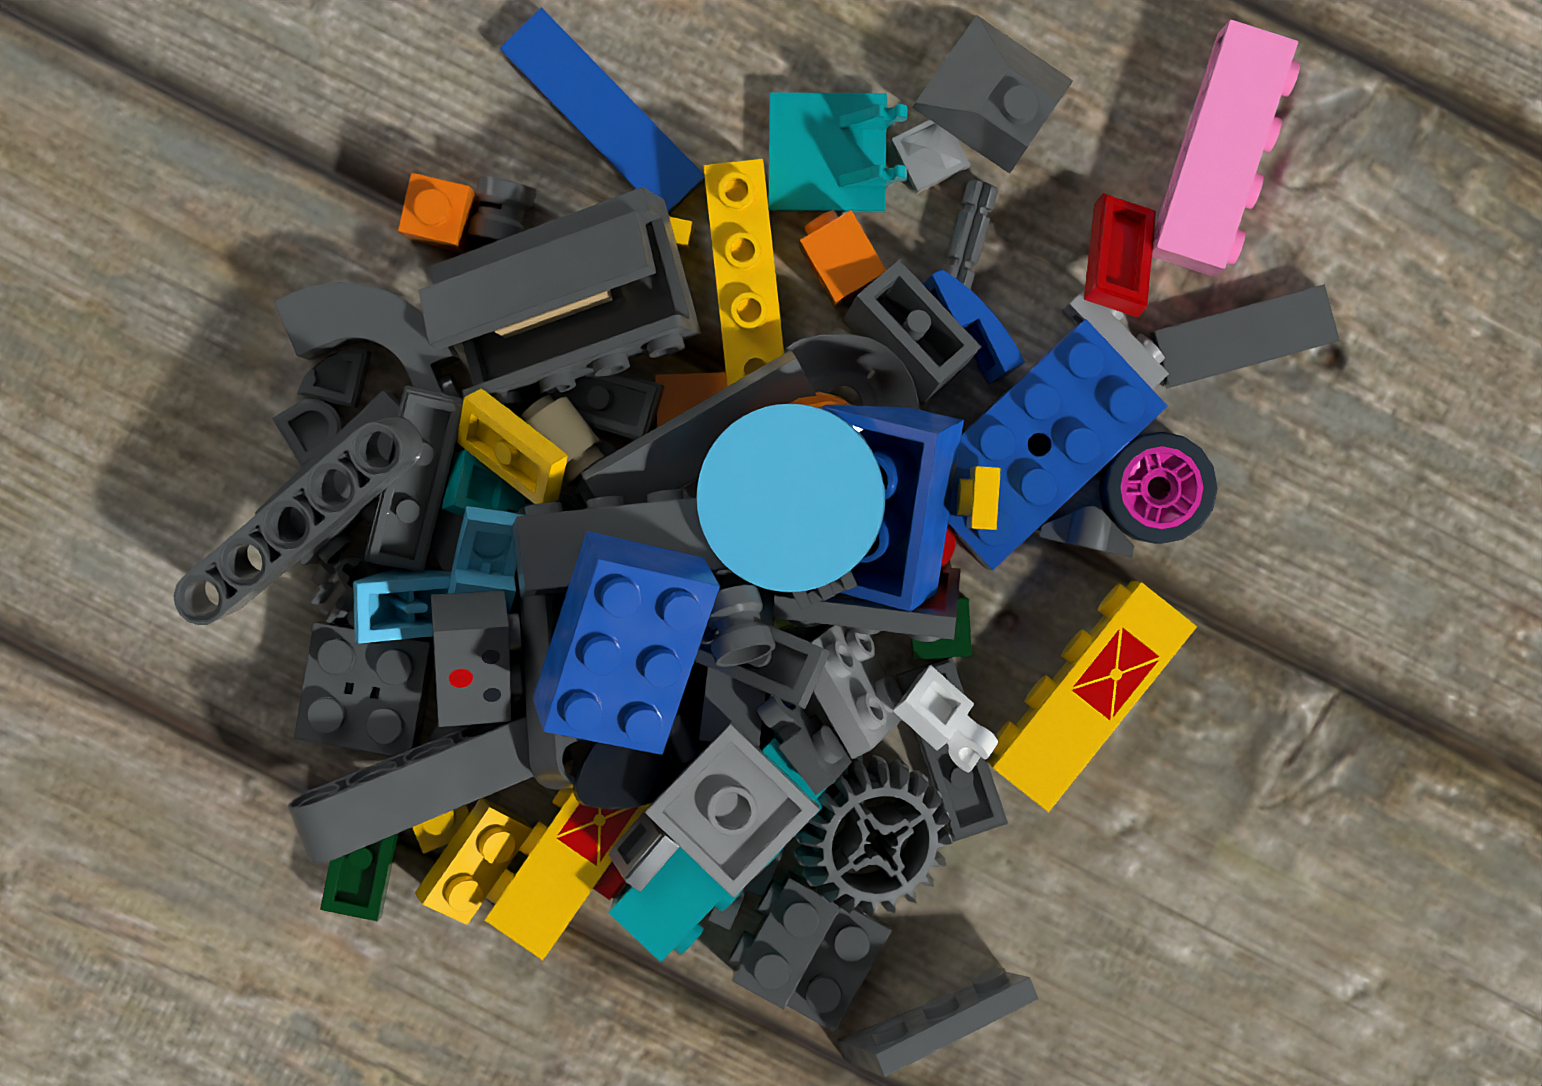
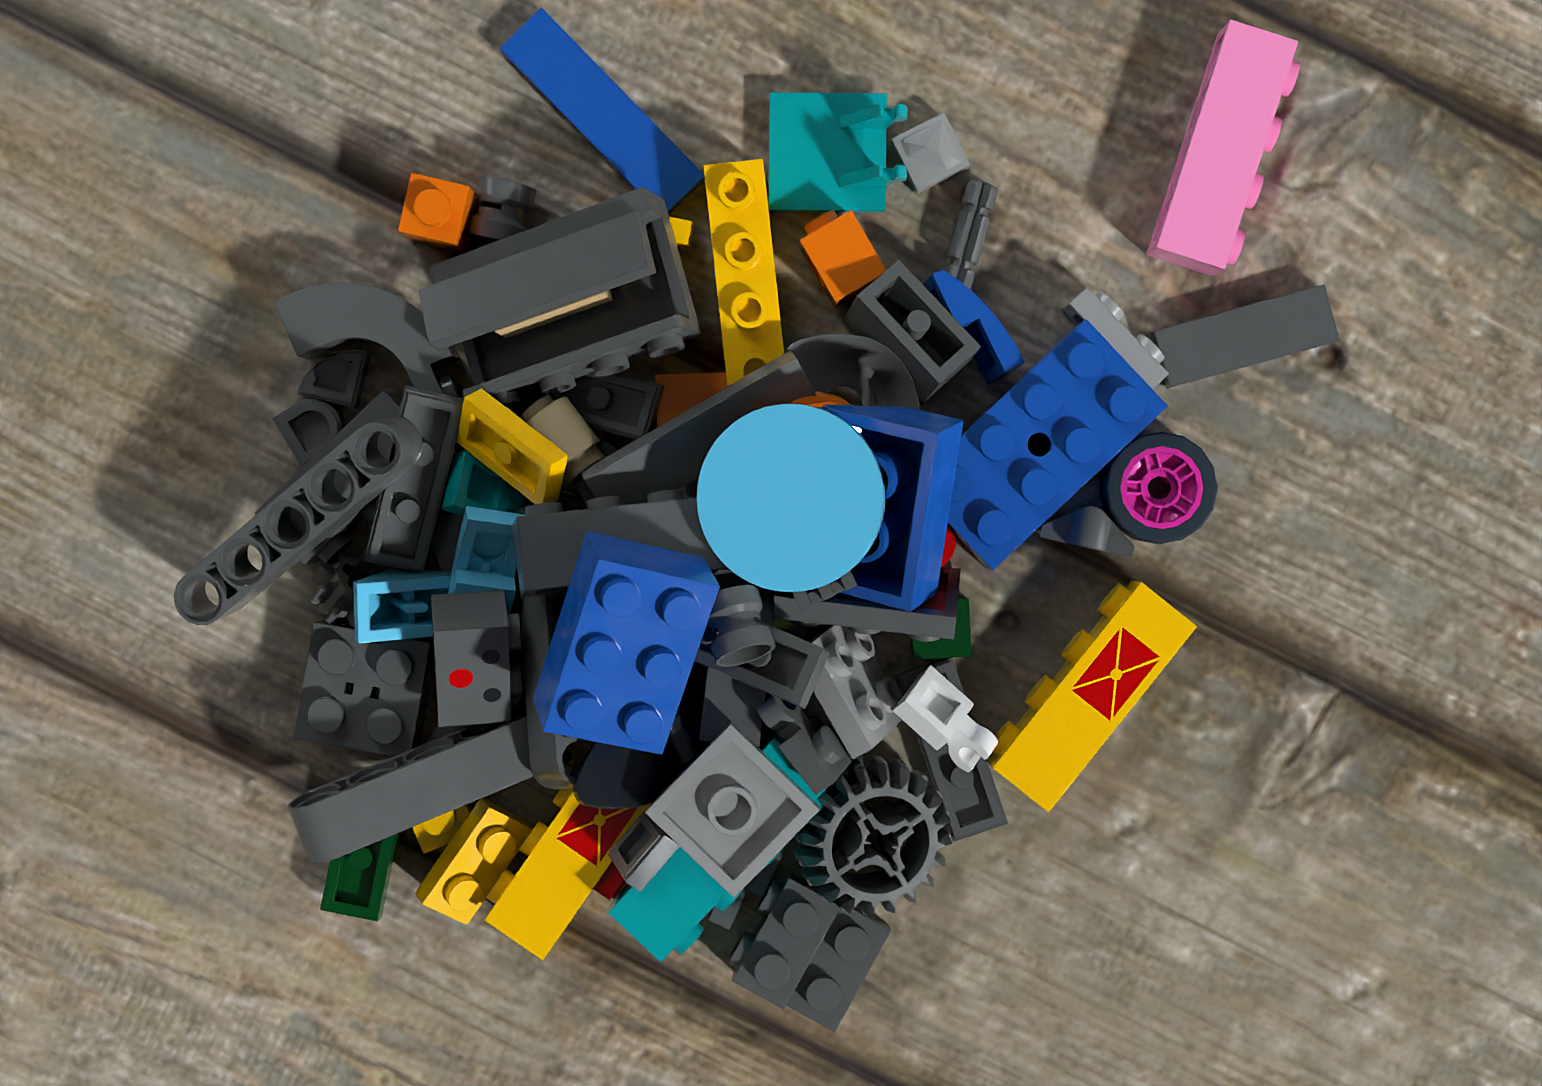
dark grey wing [837,968,1038,1077] -> none
dark grey slope [913,15,1073,174] -> none
yellow plate [957,466,1001,530] -> none
red tile [1084,193,1156,318] -> none

